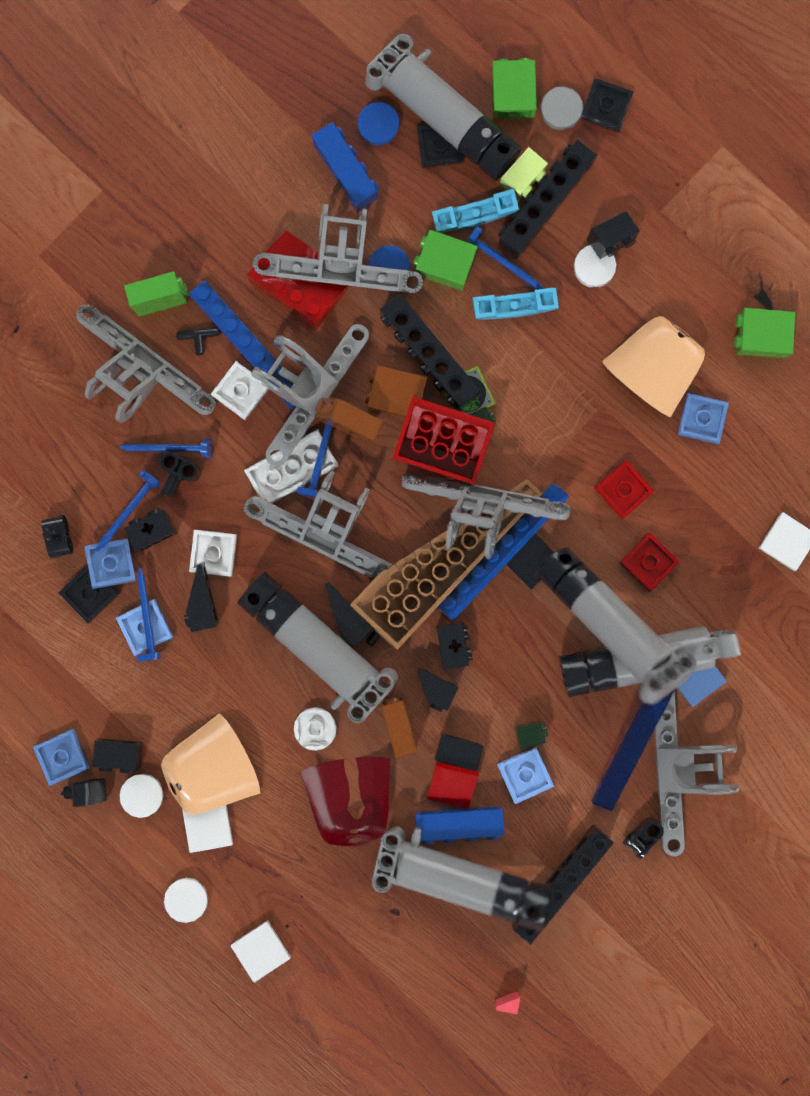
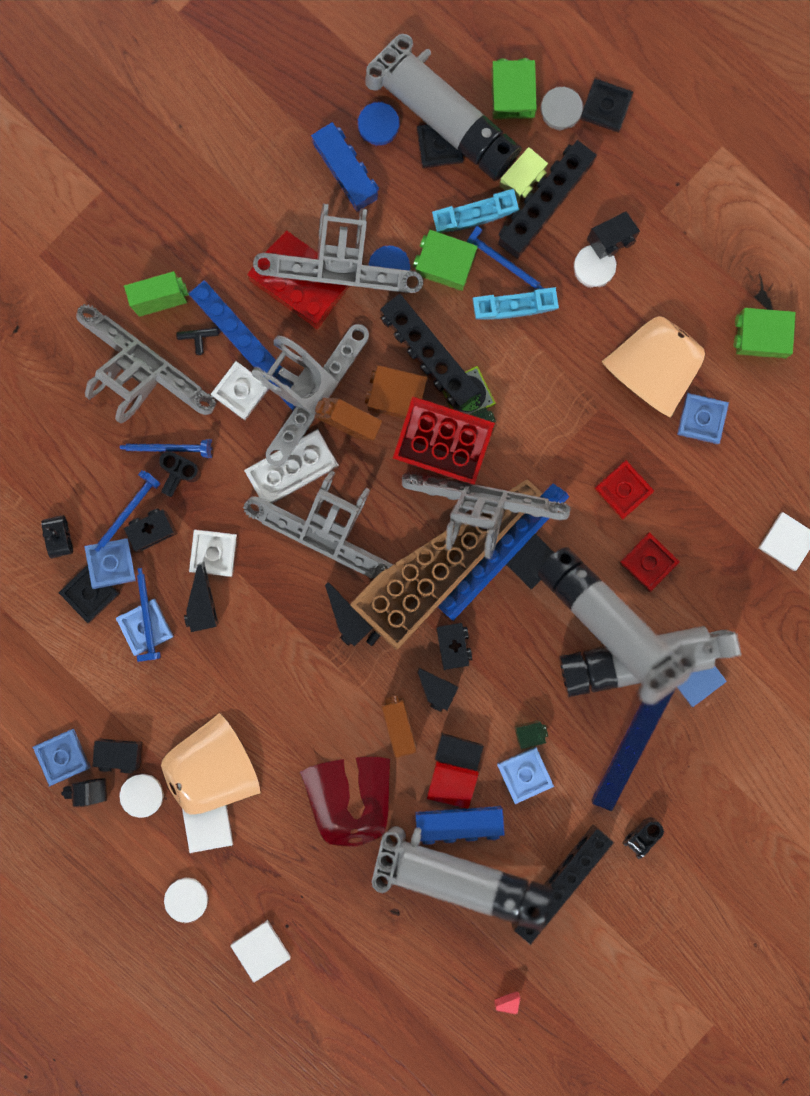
light grey piece [237,572,398,723] -> none
white tile [294,707,337,751] -> none
blue piece [297,423,333,498] -> none
light grey piece [652,690,740,856] -> none

